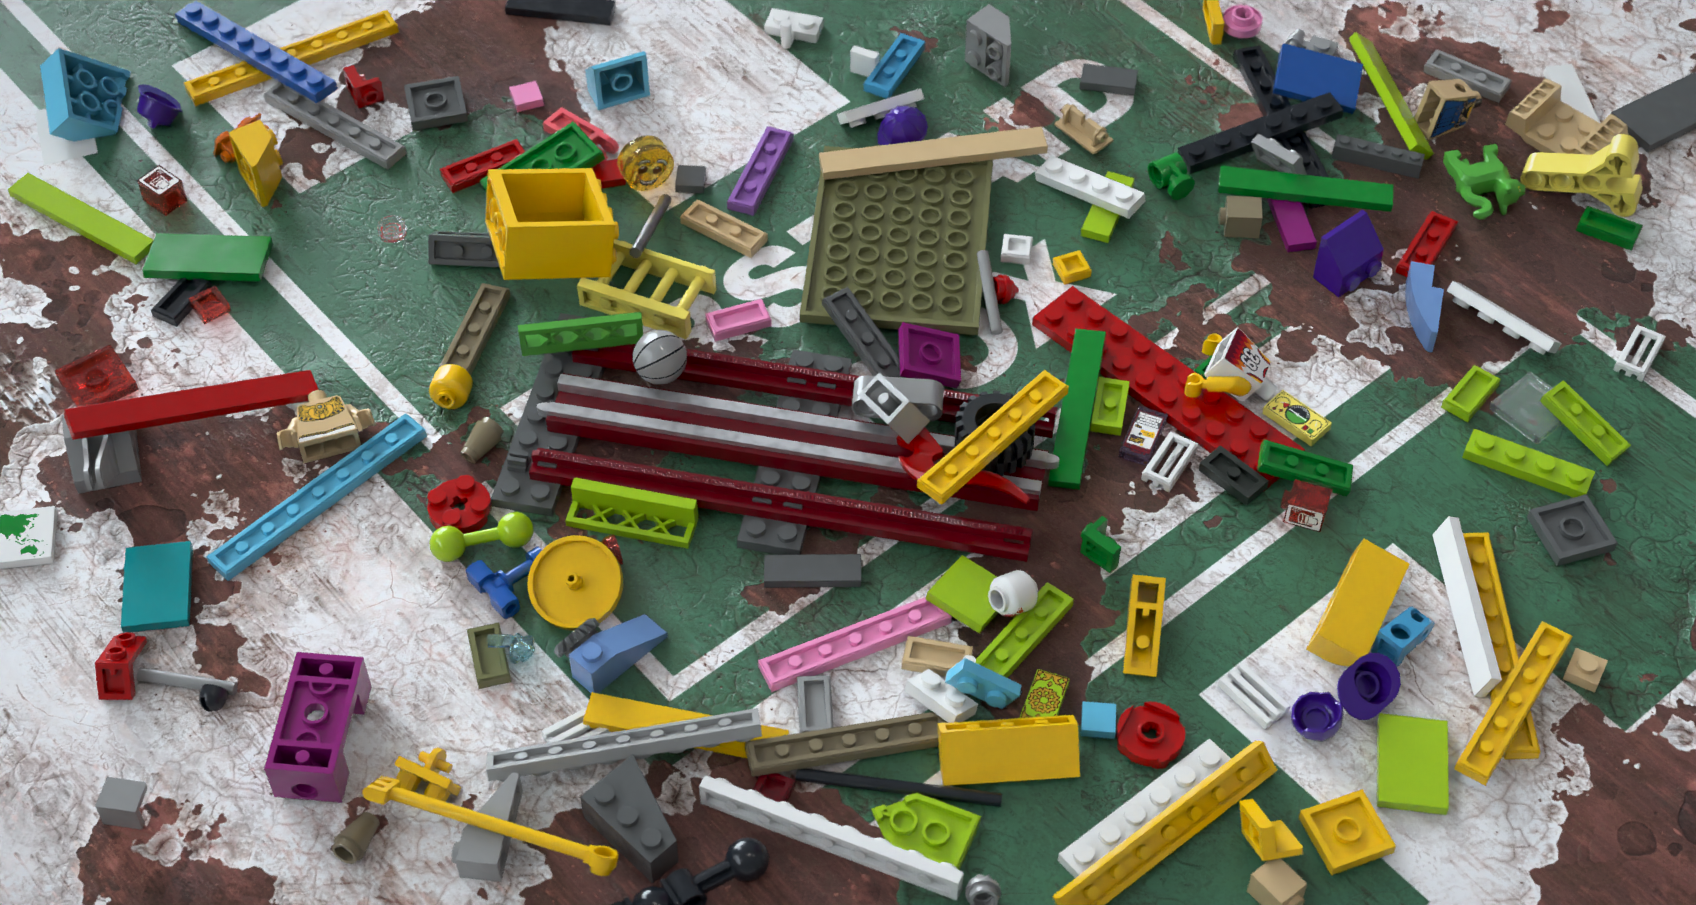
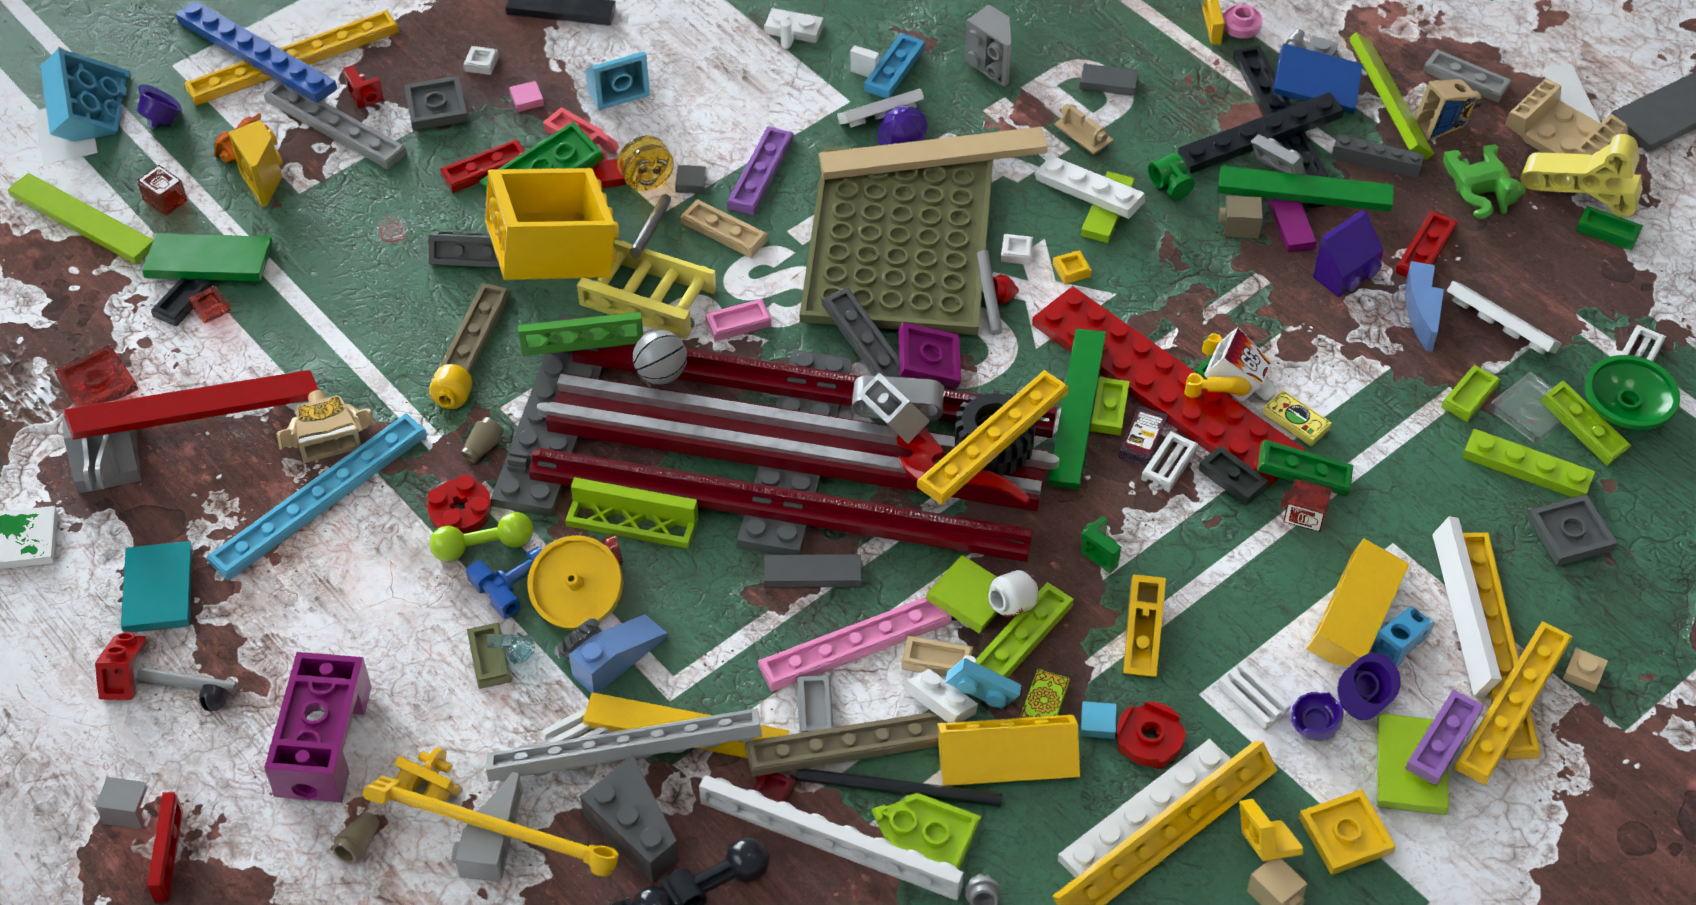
none -> red tile [147,792,183,903]
none -> white tile [464,46,499,75]
none -> medium lavender plate [1405,690,1484,786]
none -> green dish [1584,355,1680,430]

